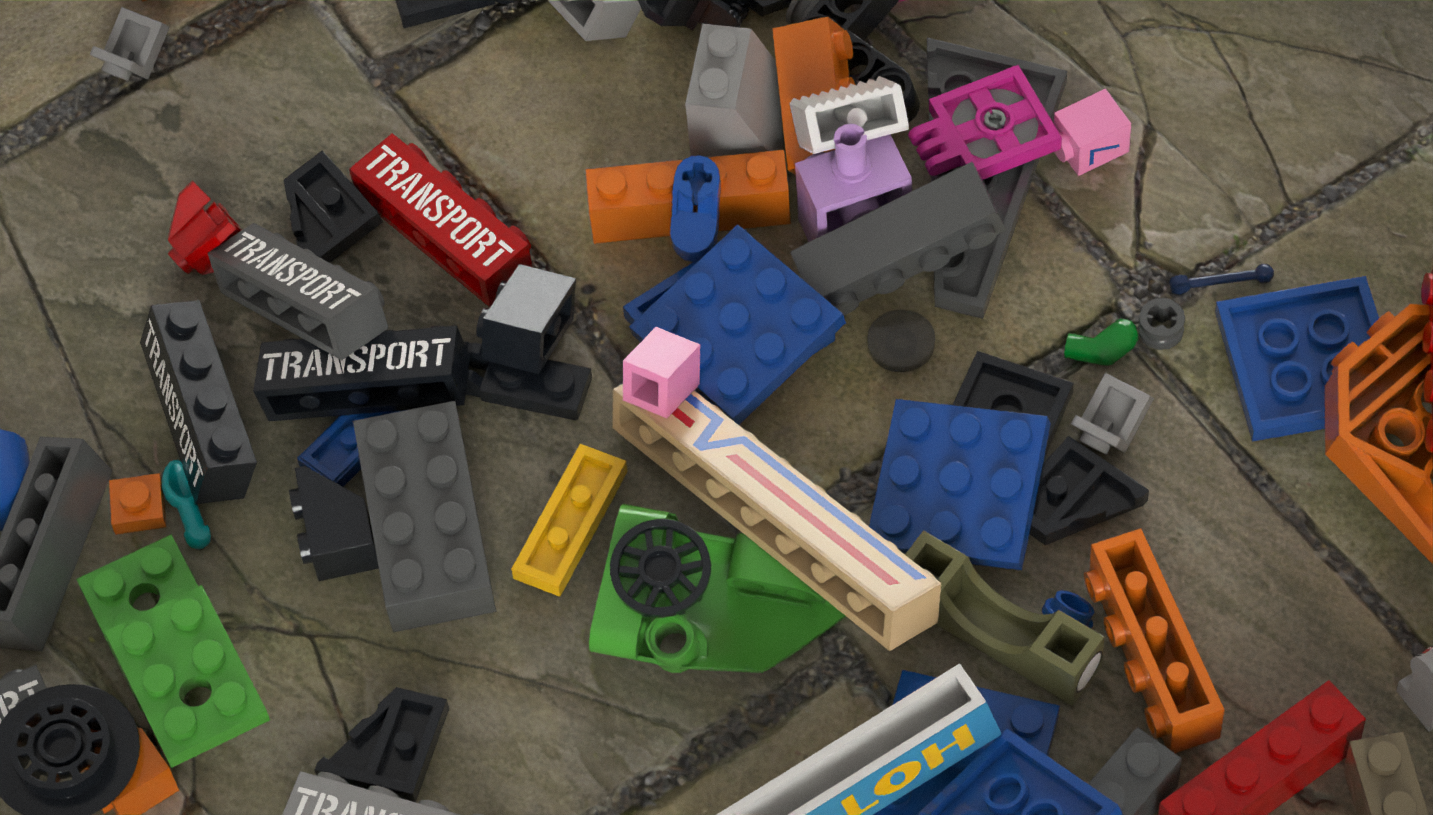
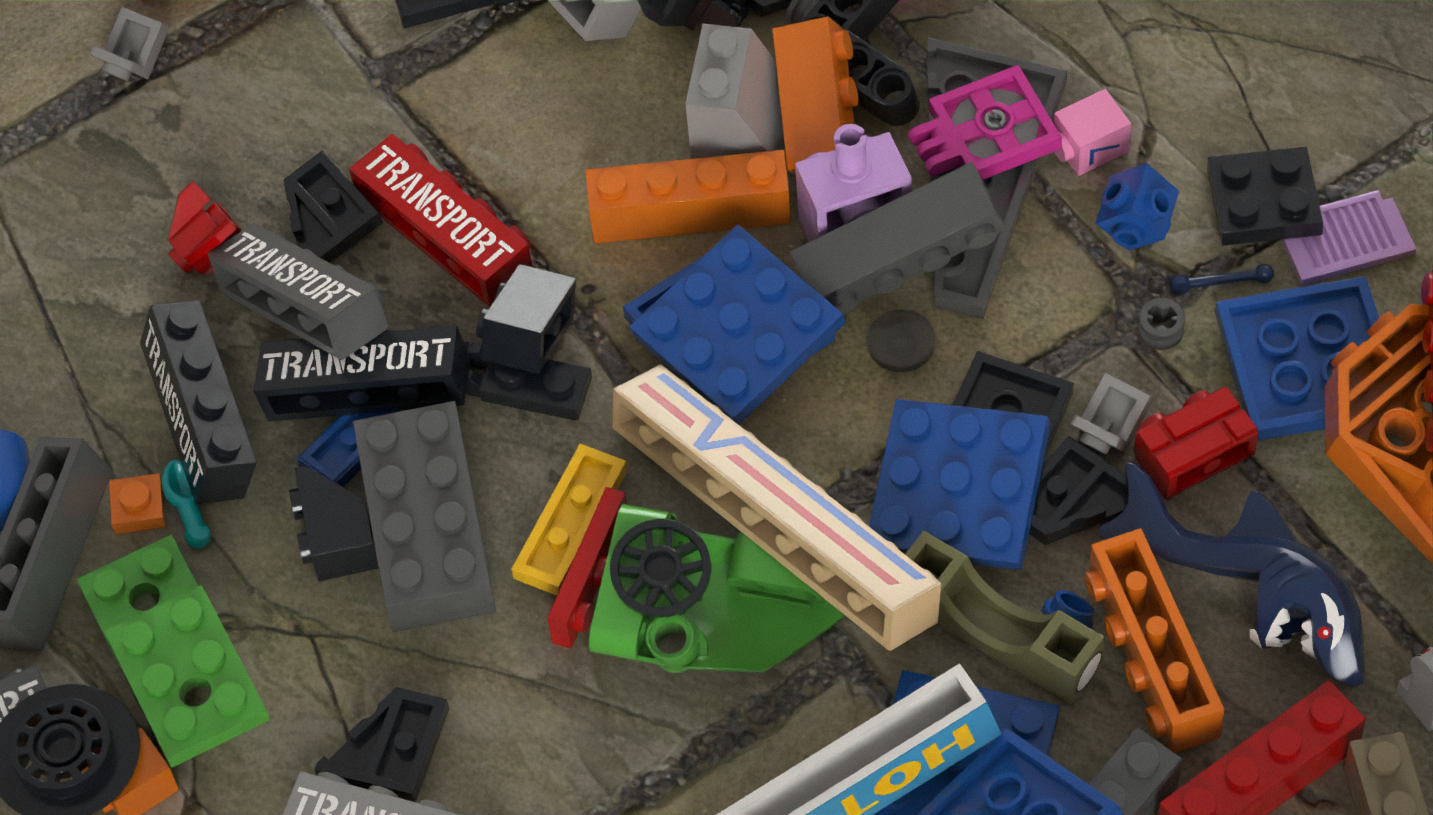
bright pink brick [623,327,700,418] -> none
blue piece [670,155,721,262] -> none
white brick [790,76,909,154] -> none
green arm [1064,319,1138,366] -> none
none -> red plate [547,487,627,649]
none -> blue brick [1096,163,1179,251]
none -> dark blue piece [1099,462,1365,688]
none -> red brick [1134,387,1258,499]
none -> black plate [1207,146,1323,246]
none -> lavender window [1281,190,1417,286]

